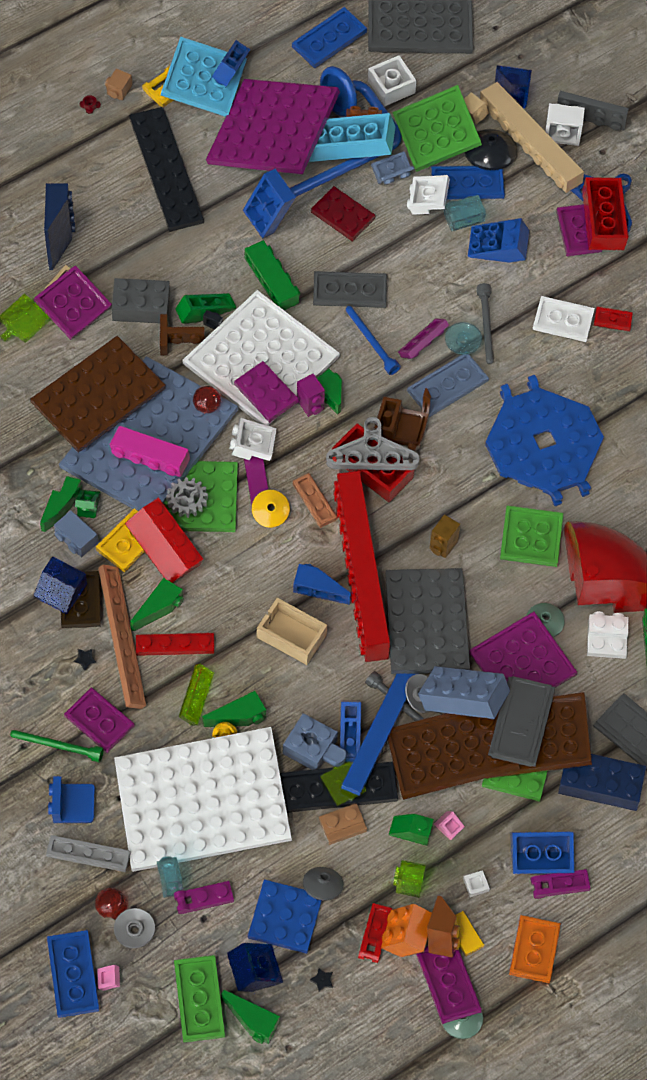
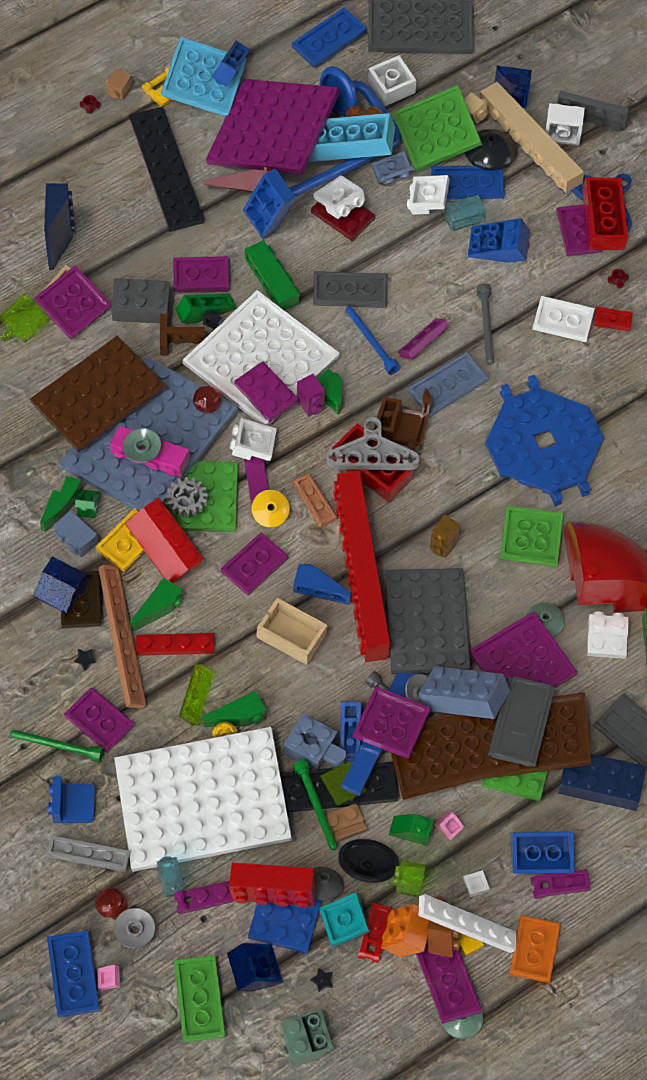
green slope [222,990,280,1044] -> none
clear light blue dish [445,322,482,354] -> none
none -> sand green dish [123,429,161,463]
none -> magenta plate [173,256,229,292]
none -> wedge [203,167,272,192]
none -> magenta tile [221,532,289,596]
none -> red brick [229,862,316,908]
none -> sand green slope [280,1009,333,1067]
none -> green piece [293,759,337,850]
none -> white plate [313,175,365,219]
none -> teal plate [319,892,370,947]
none -> black dish [338,839,399,883]
none -> magenta plate [353,686,431,759]
none -> white plate [419,894,516,953]
none -> dark red plate [607,269,629,288]

